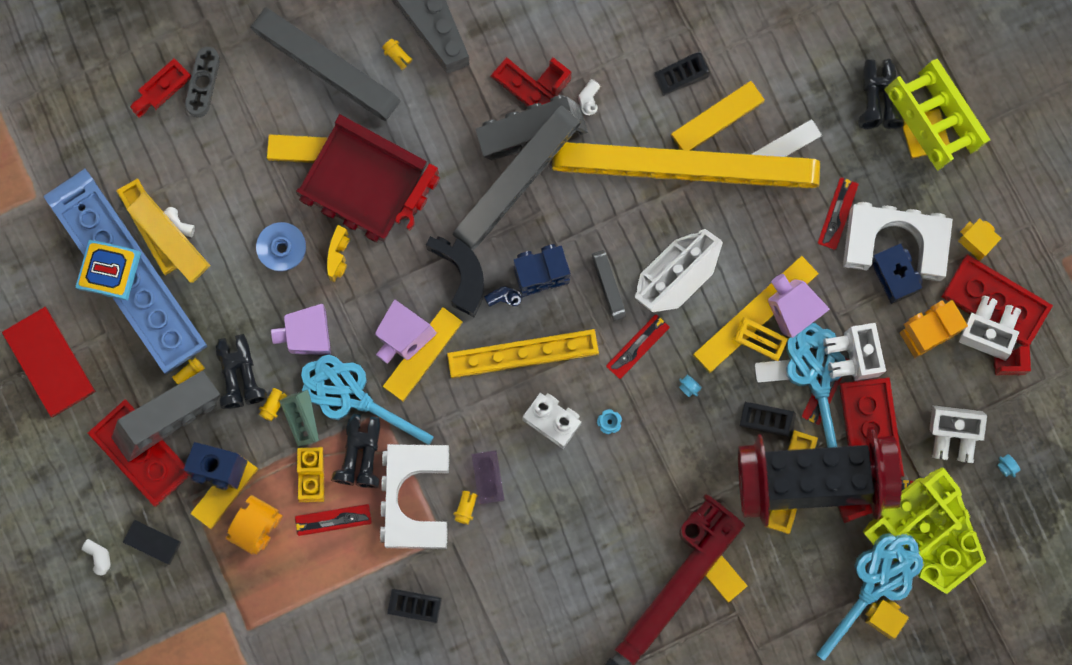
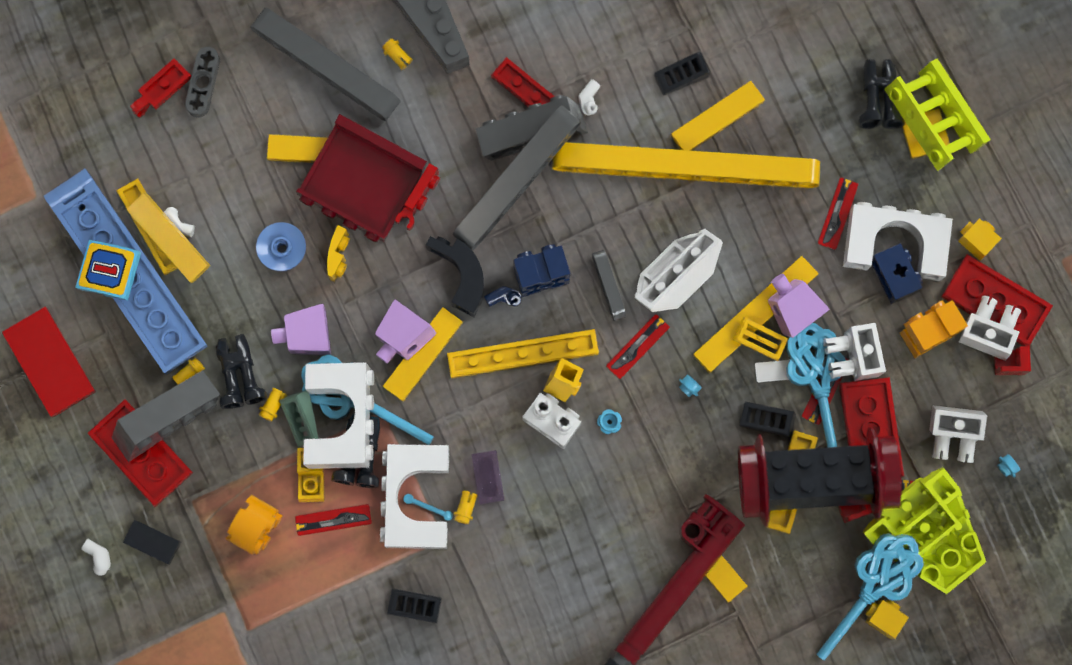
dark blue brick [183,442,248,490] -> none
yellow tile [190,453,258,529] -> none
red panel [537,57,572,96] -> none
white sticker [751,120,821,157] -> none
none -> white arch [304,363,374,469]
none -> medium azure hinge [404,494,453,521]
none -> yellow brick [543,358,584,402]

